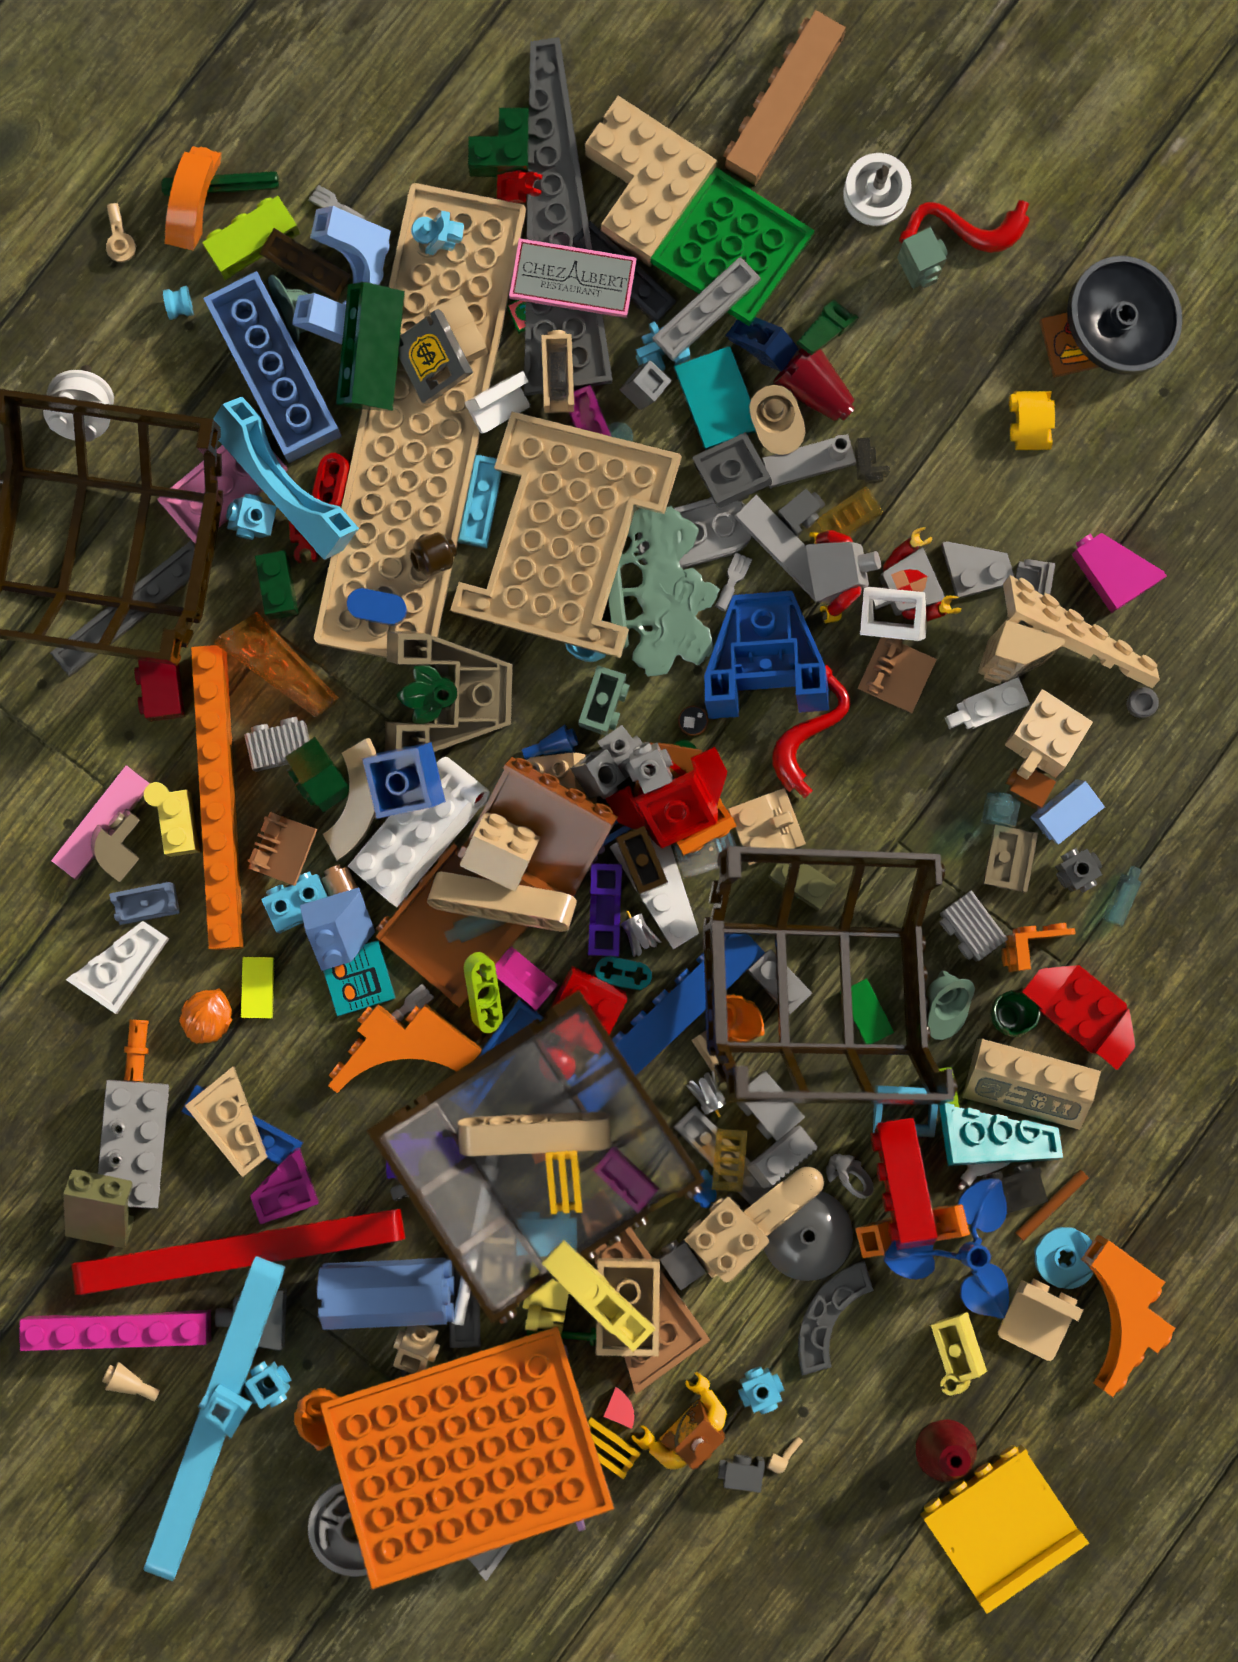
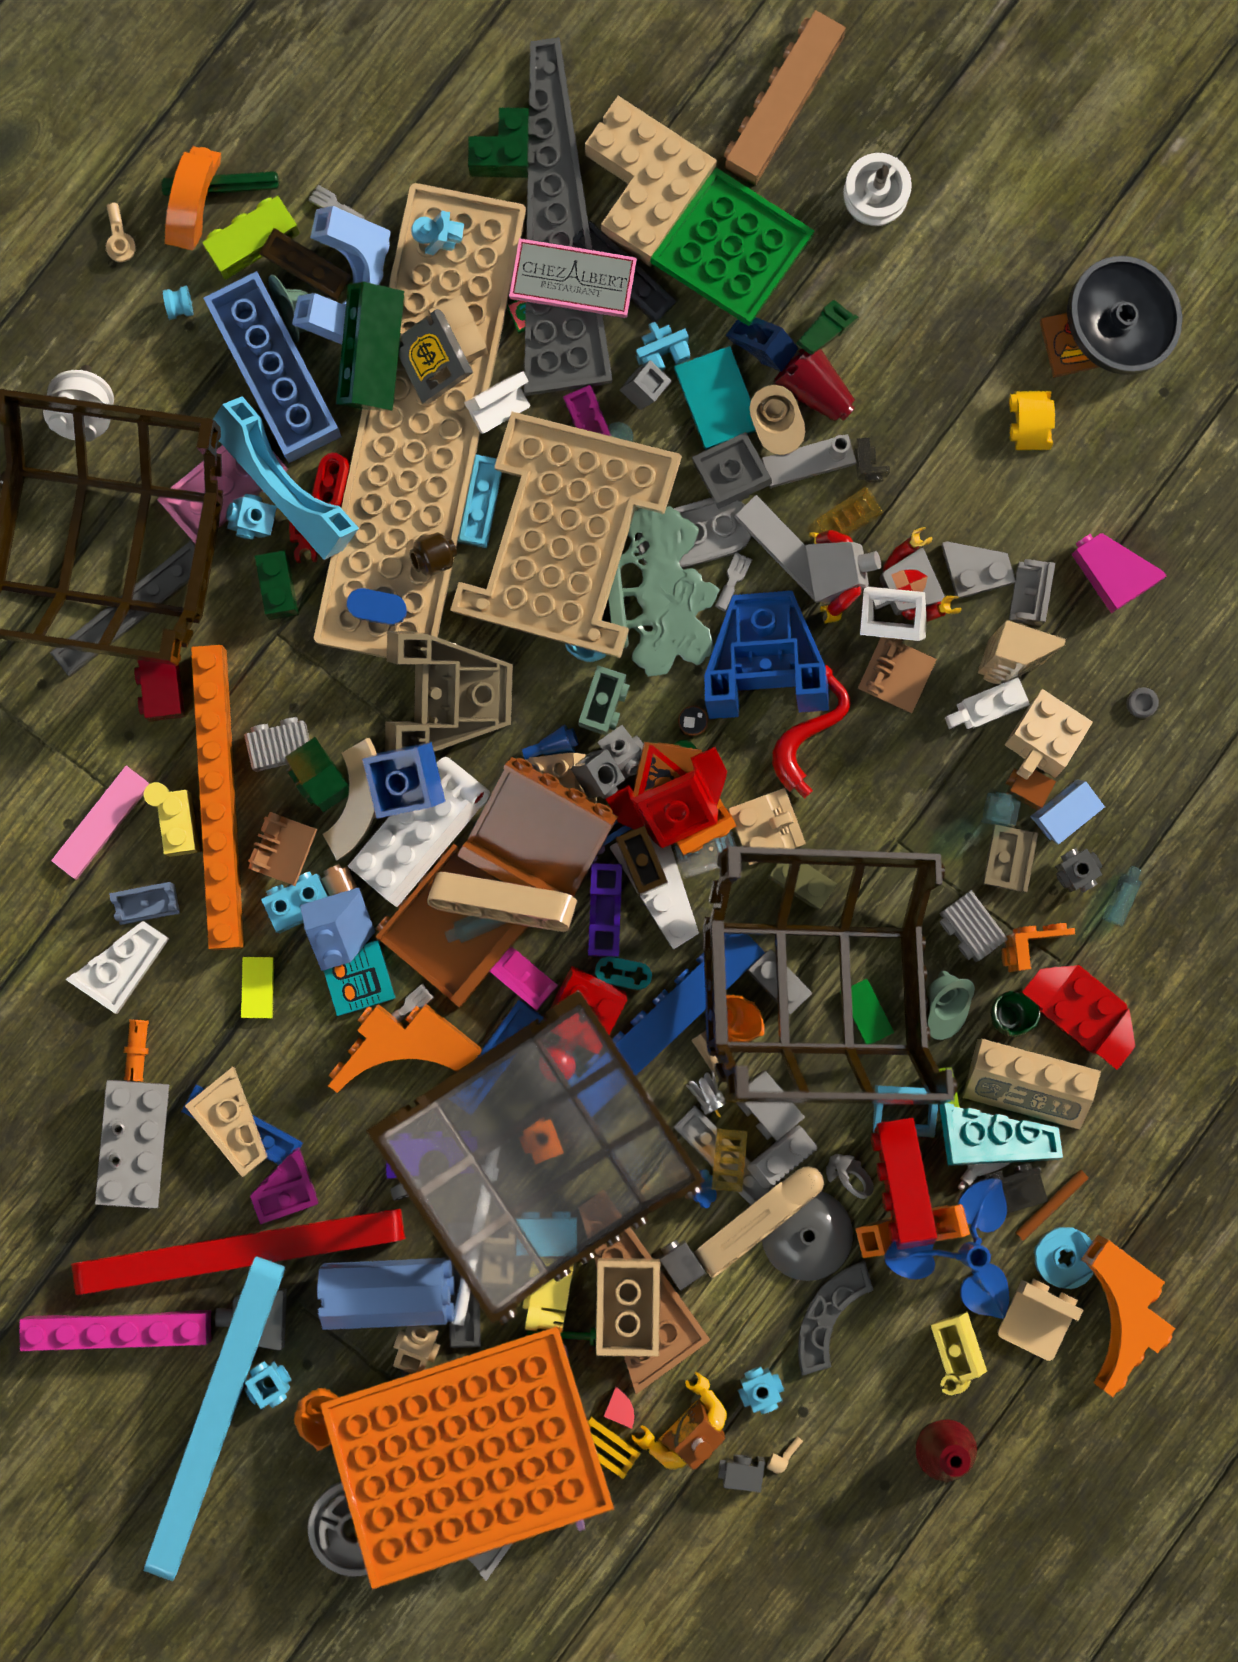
olive panel [63,1169,134,1248] -> none
dark tan brick [91,809,140,882] -> none
tan cone [102,1361,160,1402] -> none
orange hair [179,988,233,1044] -> none
medium azure window [199,1384,252,1439] -> none
clear orange wing [214,612,339,717] -> none
dark green plate [396,665,457,724] -> none
tan beam [457,1112,612,1156] -> none
tan brick [459,812,540,891] -> none
lime beam [464,952,503,1033] -> none
red plate [496,170,542,204] -> none
window [541,330,574,413] -> none
light yellow slope [542,1239,655,1352] -> none
yellow tile [545,1151,582,1214] -> none
magenta plate [593,1146,660,1213] -> none
flat silver piece [621,911,661,957] -> none
light grey brick [626,742,673,794] -> none
light grey tile [652,256,761,361] -> none
tan bracket [684,1197,769,1282] -> none
dark grey brick [777,488,825,537] -> none
sand green brick [897,227,948,289] -> none
red animal [899,200,1030,253] -> none
yellow panel [920,1445,1089,1614] -> none
tan wing [1003,575,1160,688] -> none

